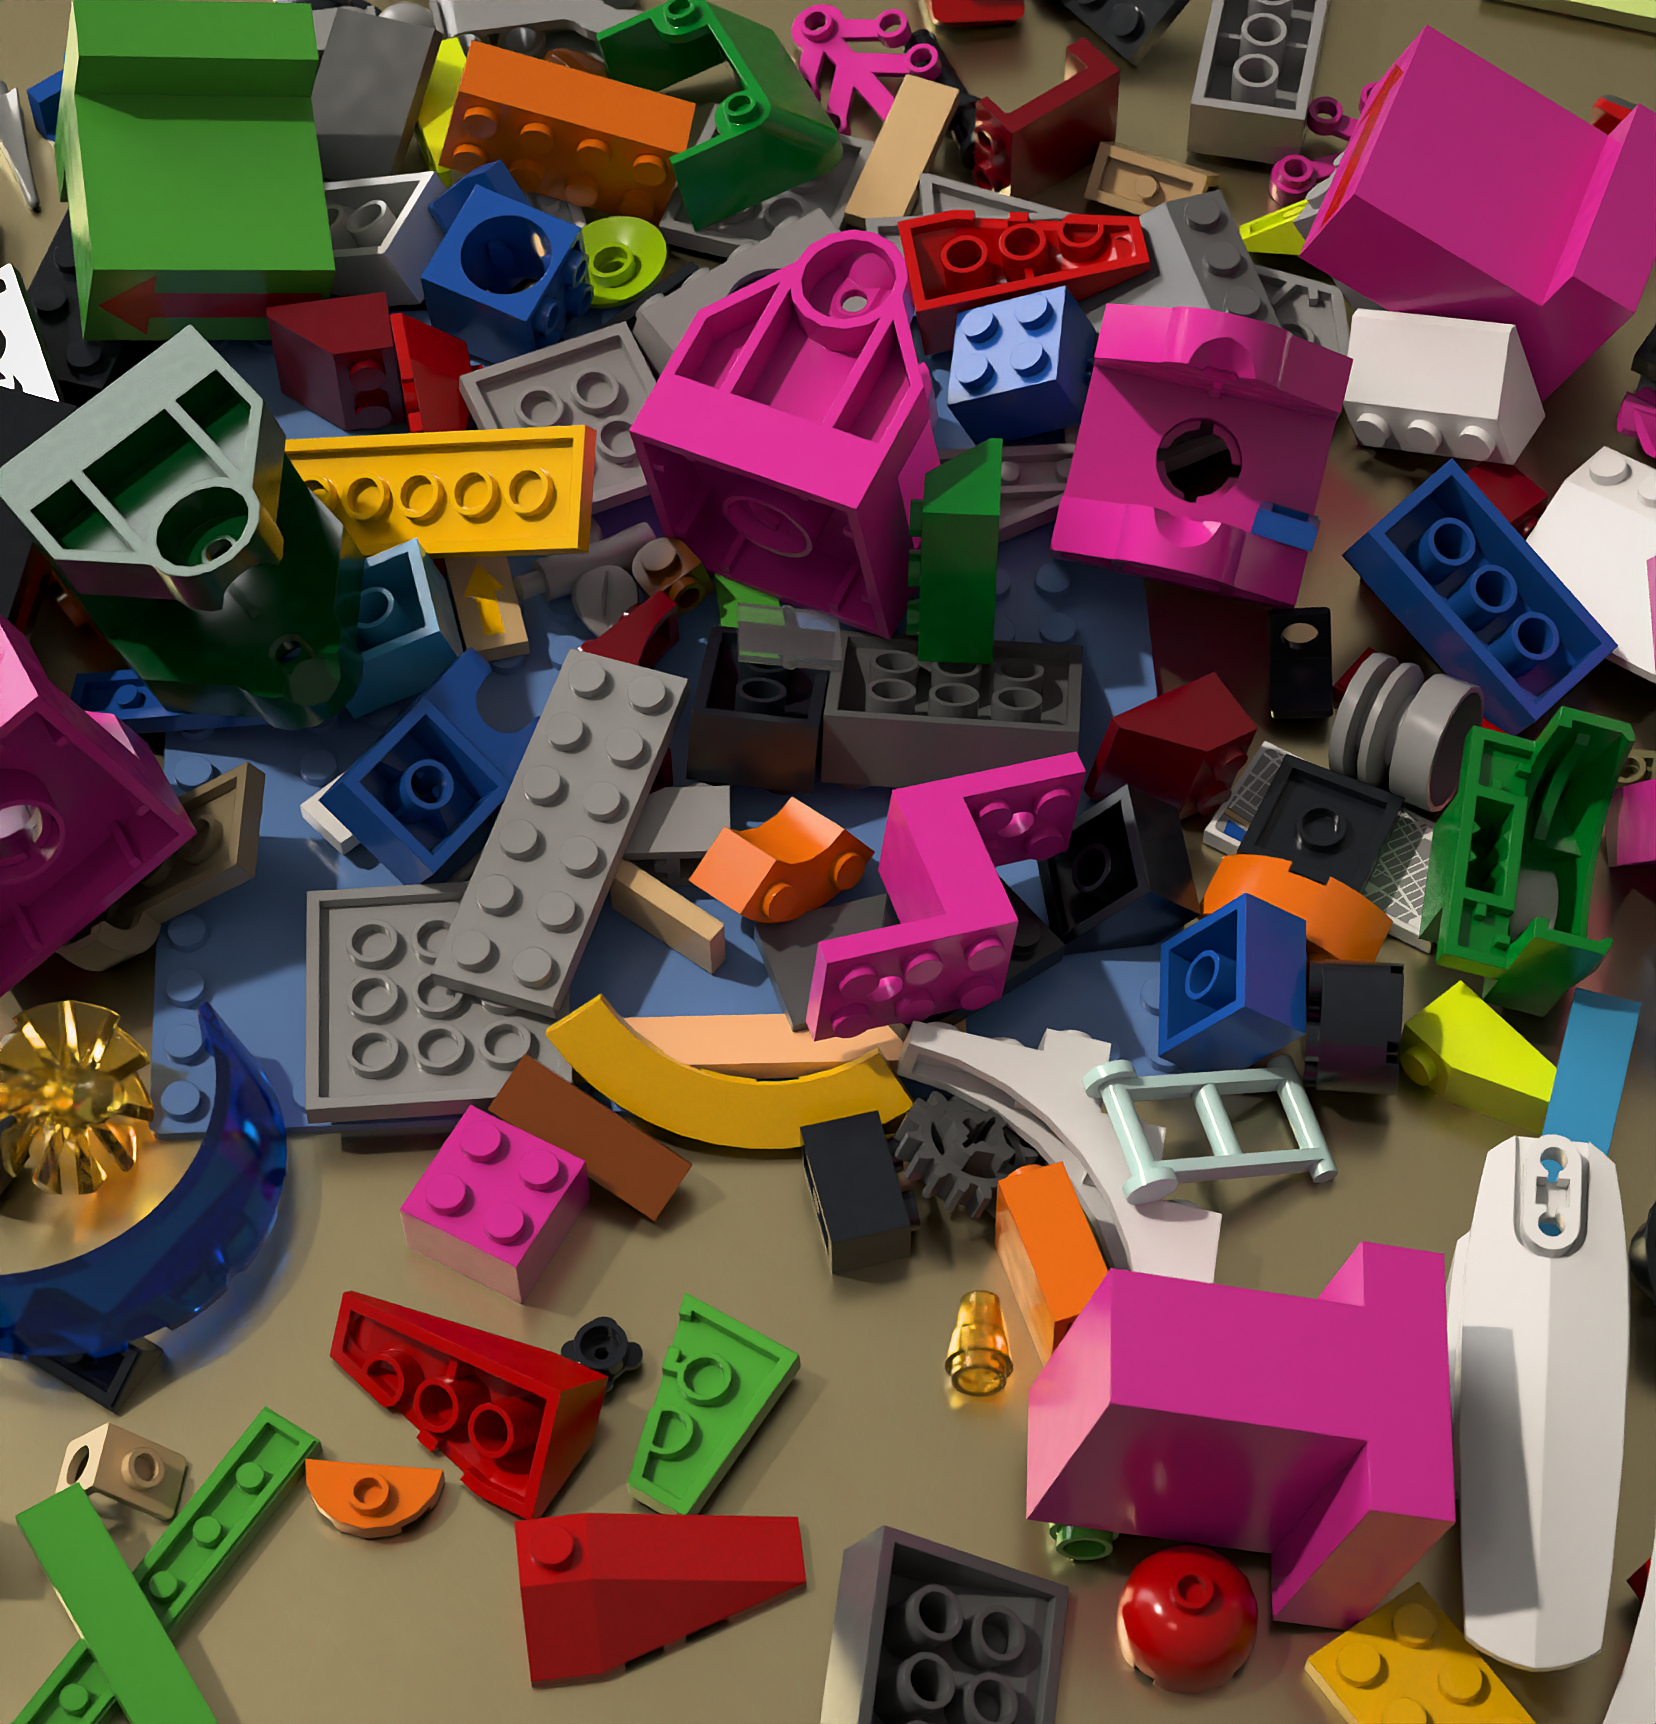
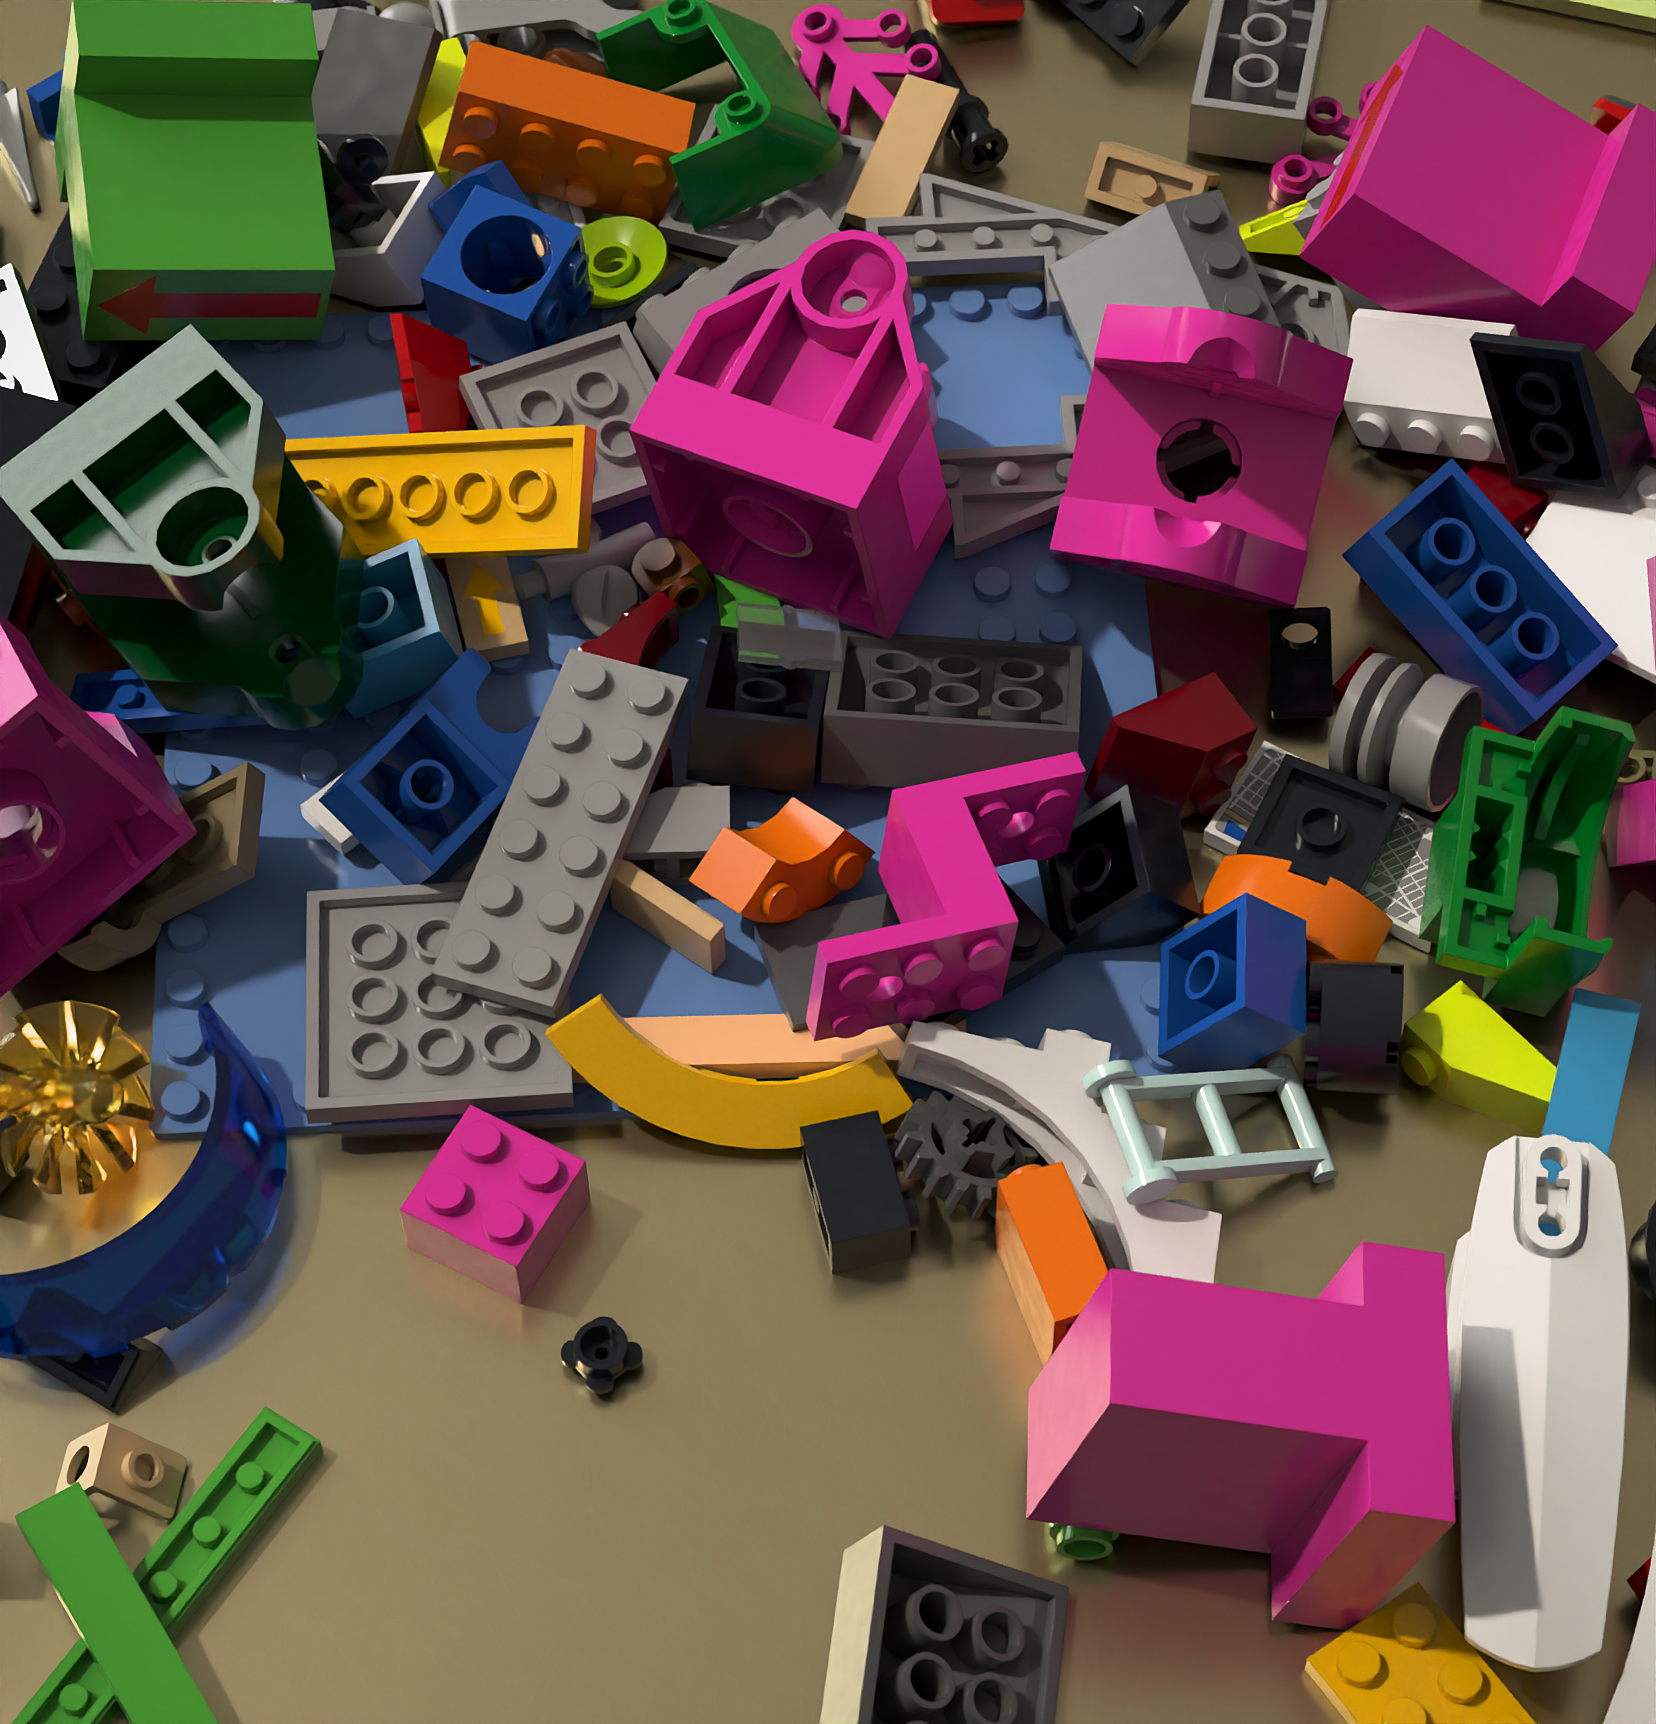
dark red slope [266,292,405,431] -> none
orange plate [305,1459,445,1538] -> none
red wedge [329,1290,608,1519] -> none
dark orange tile [488,1053,692,1221] -> none
red wedge [514,1513,807,1687] -> none
bright green wing [627,1292,801,1515] -> none
red wedge [897,209,1151,356] -> none
green slope [906,438,1003,664] -> none
clear yellow cone [945,1290,1014,1397] -> none
blue brick [947,285,1095,446] -> none
dark red panel [973,37,1120,201] -> none
red cylinder [1115,1544,1258,1694] -> none
blue tile [1250,500,1321,552] -> none
none -> black hips [317,134,389,236]
none -> black slope [1469,332,1653,499]

